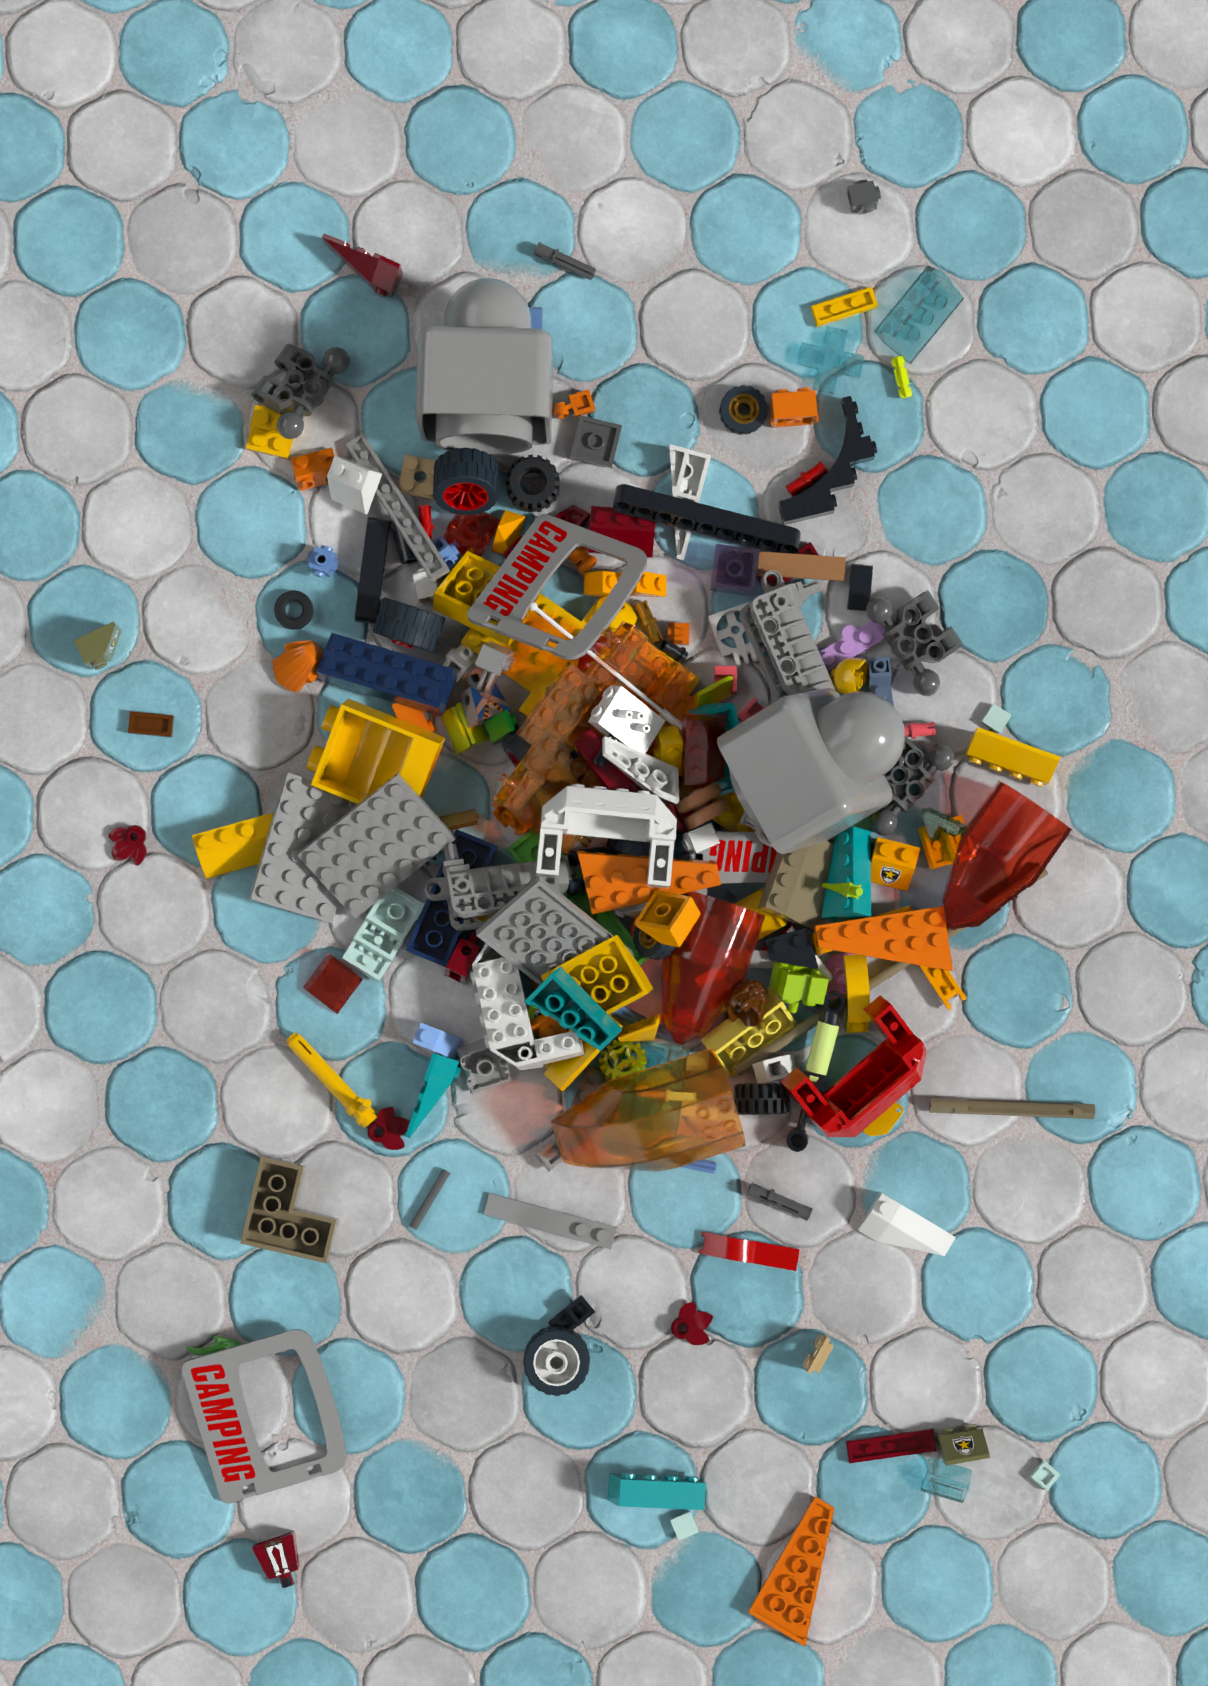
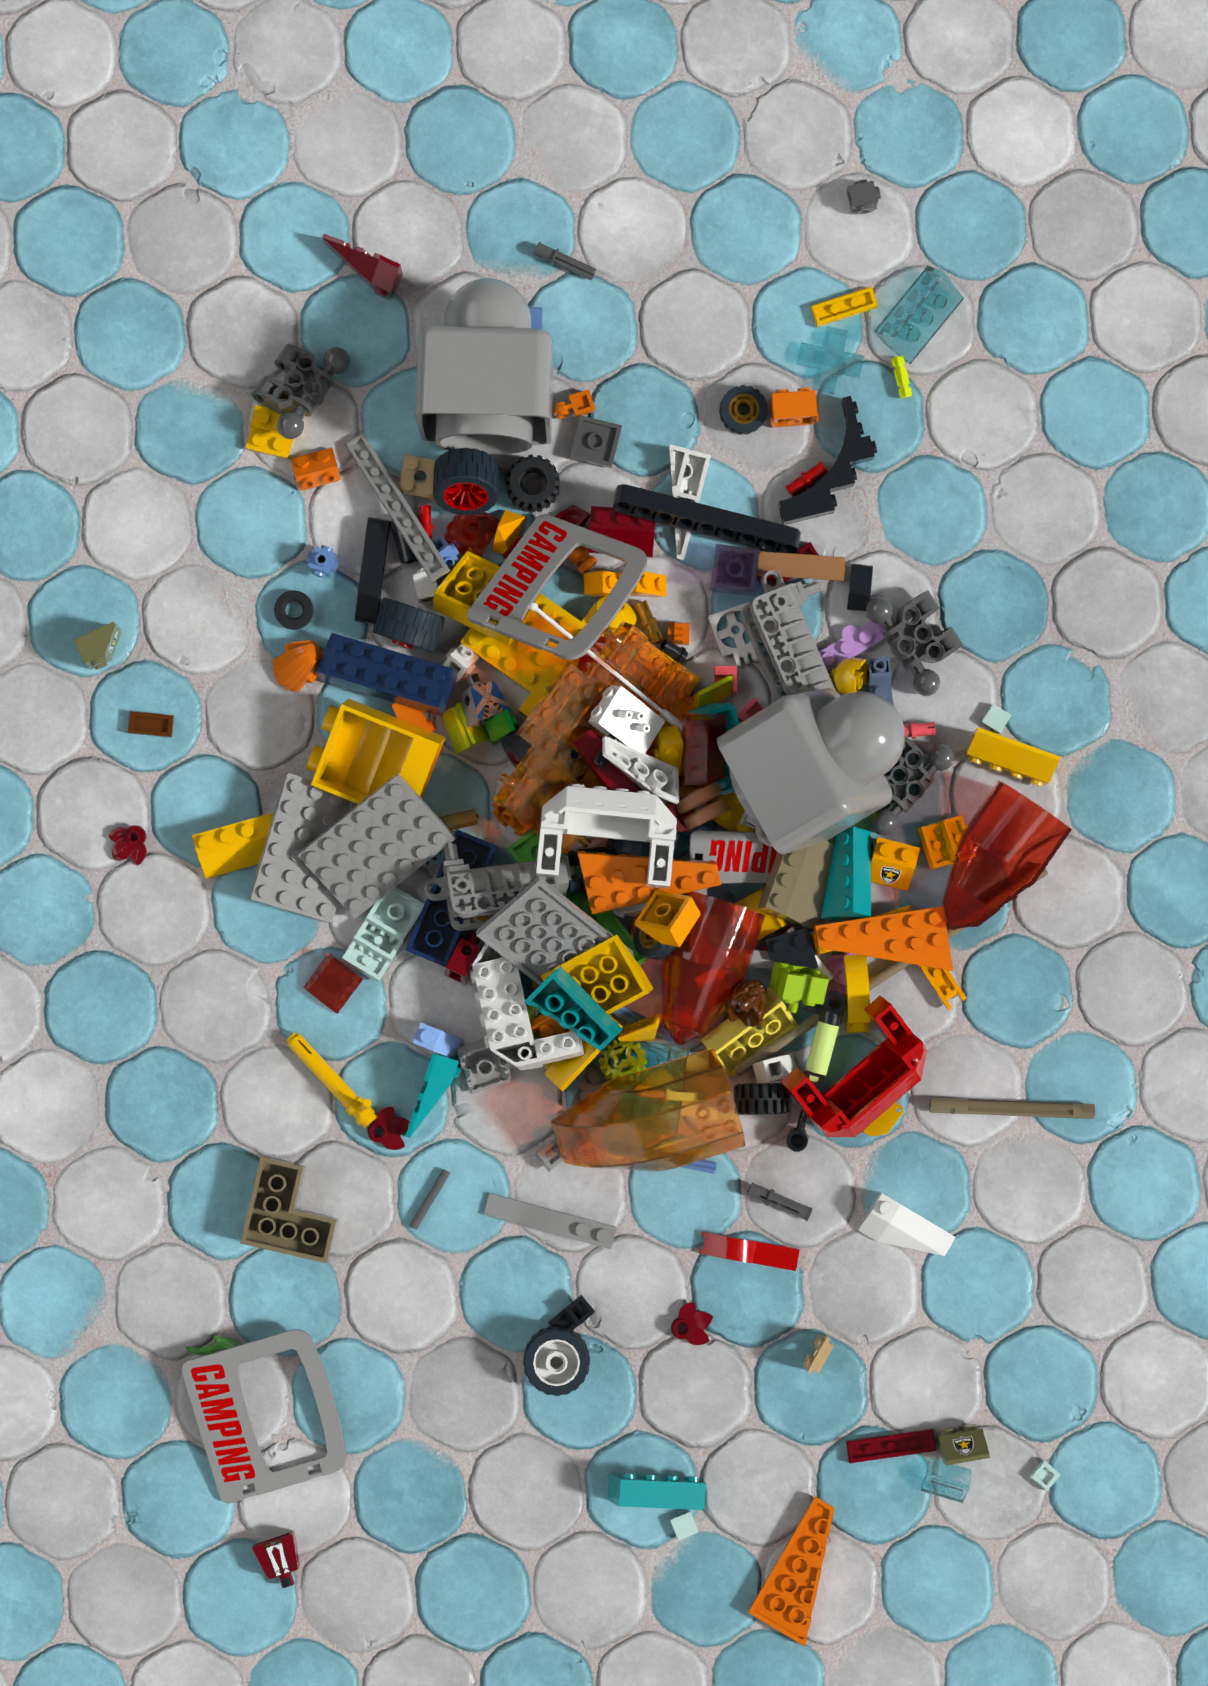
white slope [327,456,382,514] -> none
light grey brick [475,641,515,694] -> none
white brick [682,823,720,855] -> none
lime piece [822,882,863,900] -> none
slope [921,807,968,841] -> none

